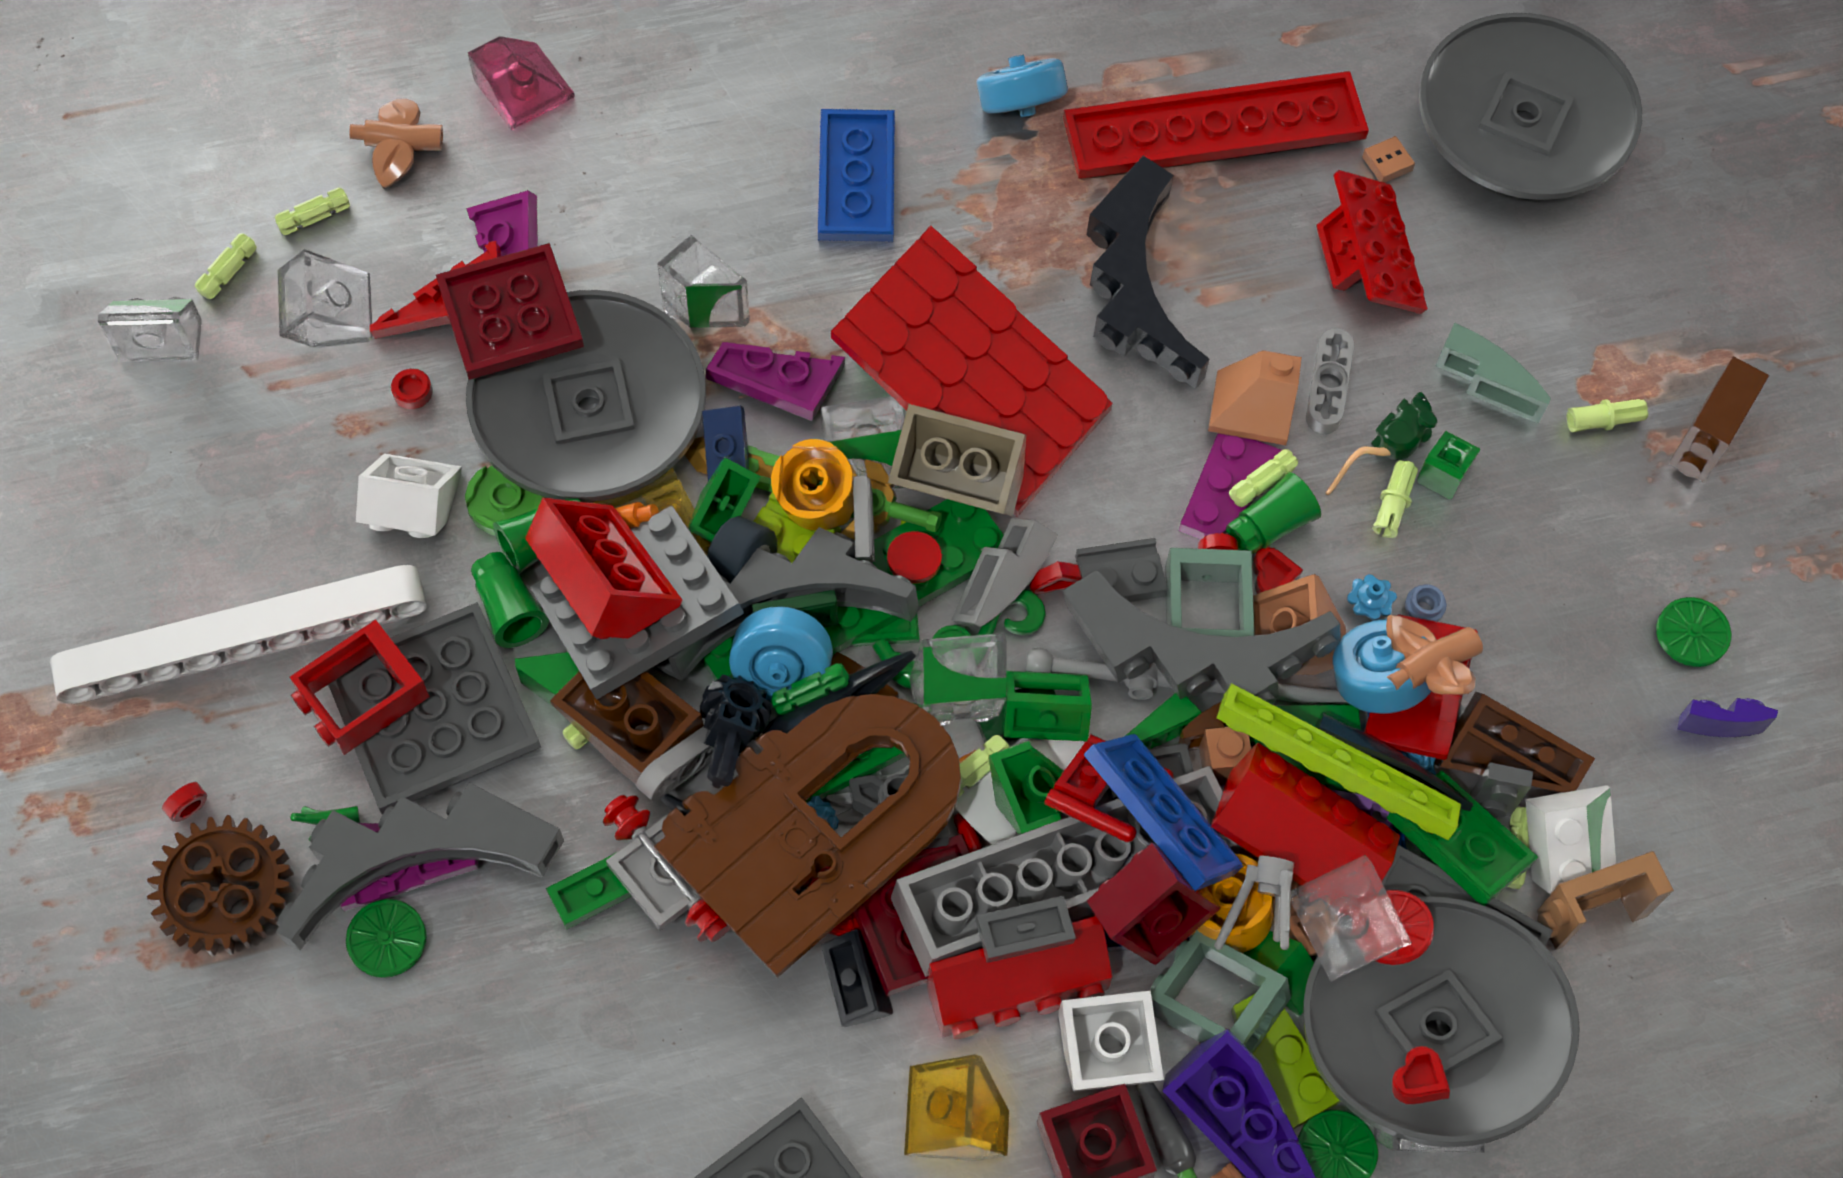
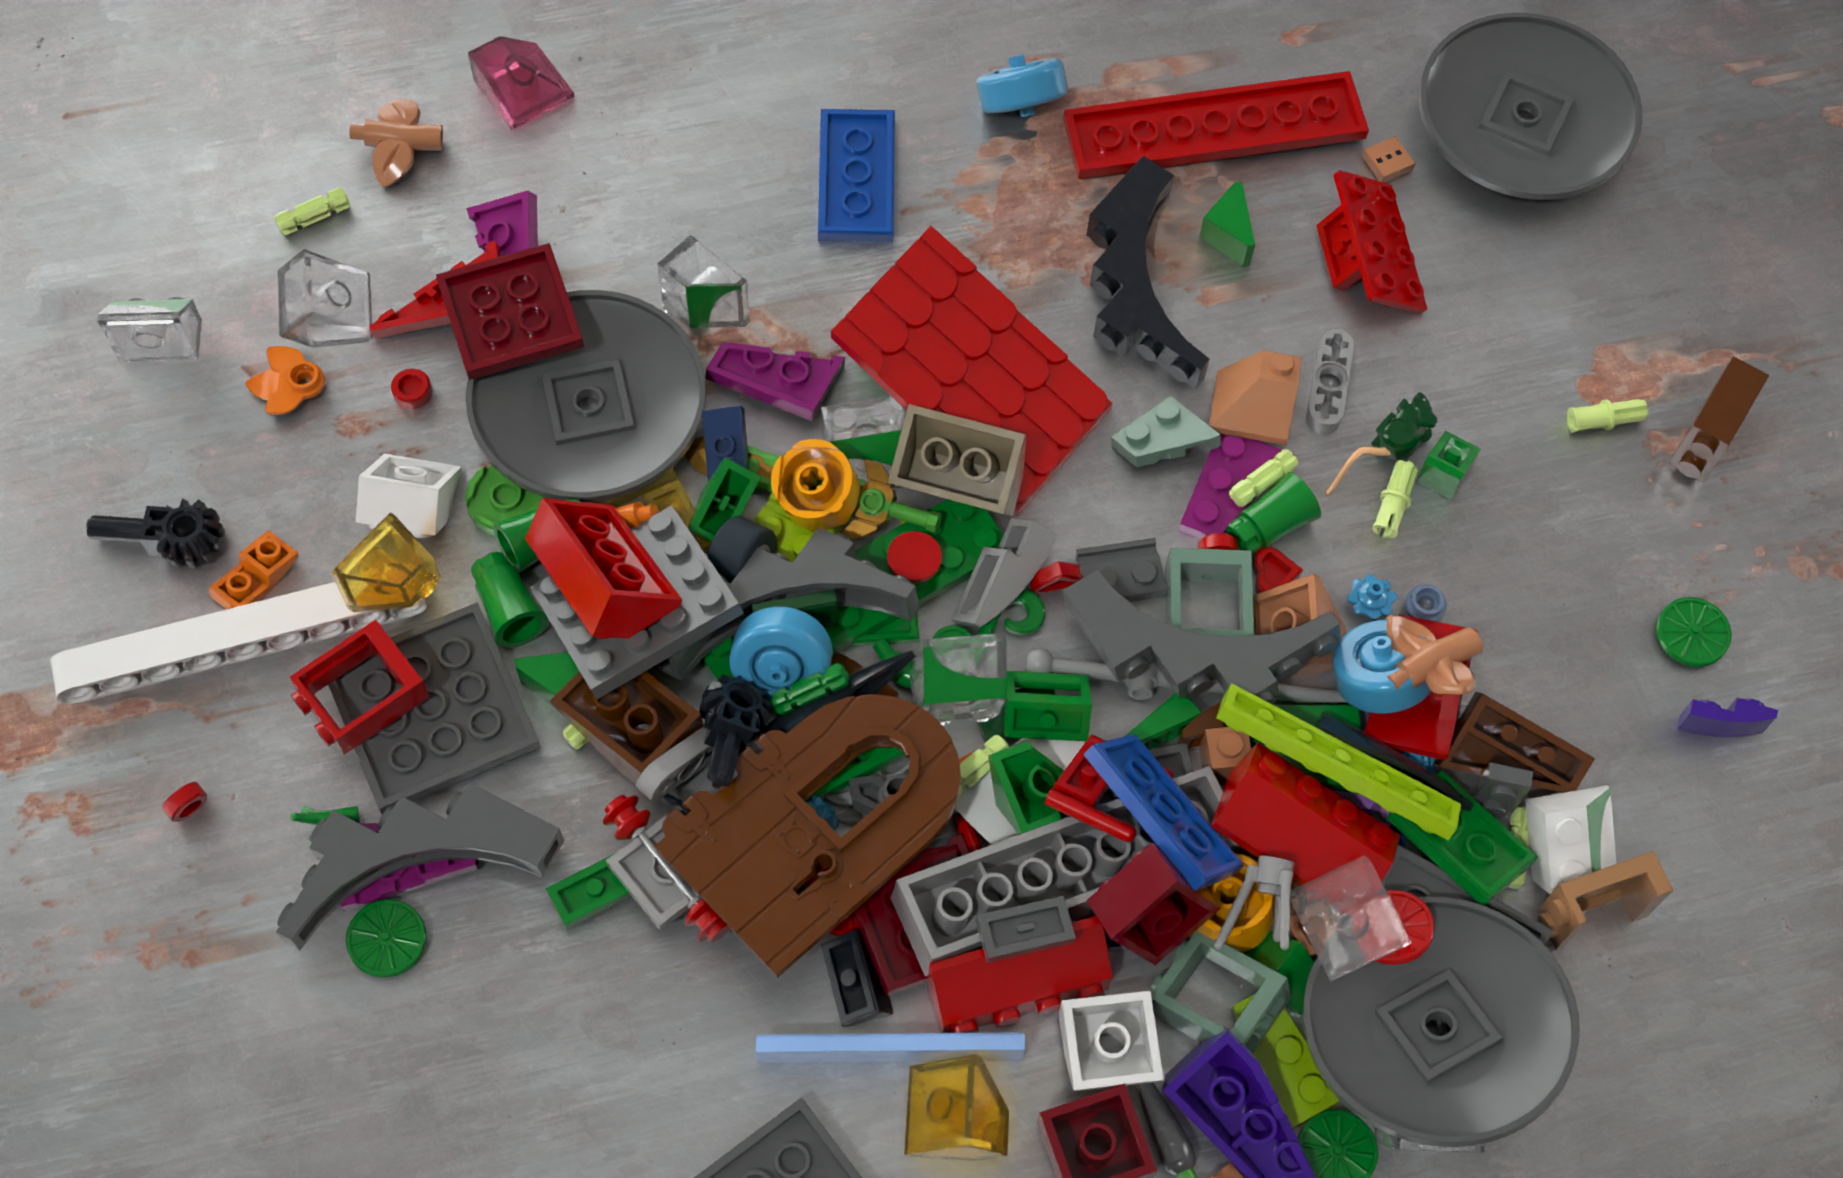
reddish brown gear [147,815,294,957] -> none
yellowish green axle [195,233,257,300] -> none
light grey tile [853,476,875,564] -> none
red tile [1392,1046,1450,1104] -> none
sand green slope [1435,323,1551,424] -> none
none -> black gear [86,498,225,569]
none -> orange slope [209,530,298,609]
none -> orange plate [245,346,325,415]
none -> clear yellow slope [331,512,441,612]
none -> light blue tile [756,1033,1025,1063]
none -> sand green wing [1110,396,1221,468]
none -> green slope [1199,182,1255,267]

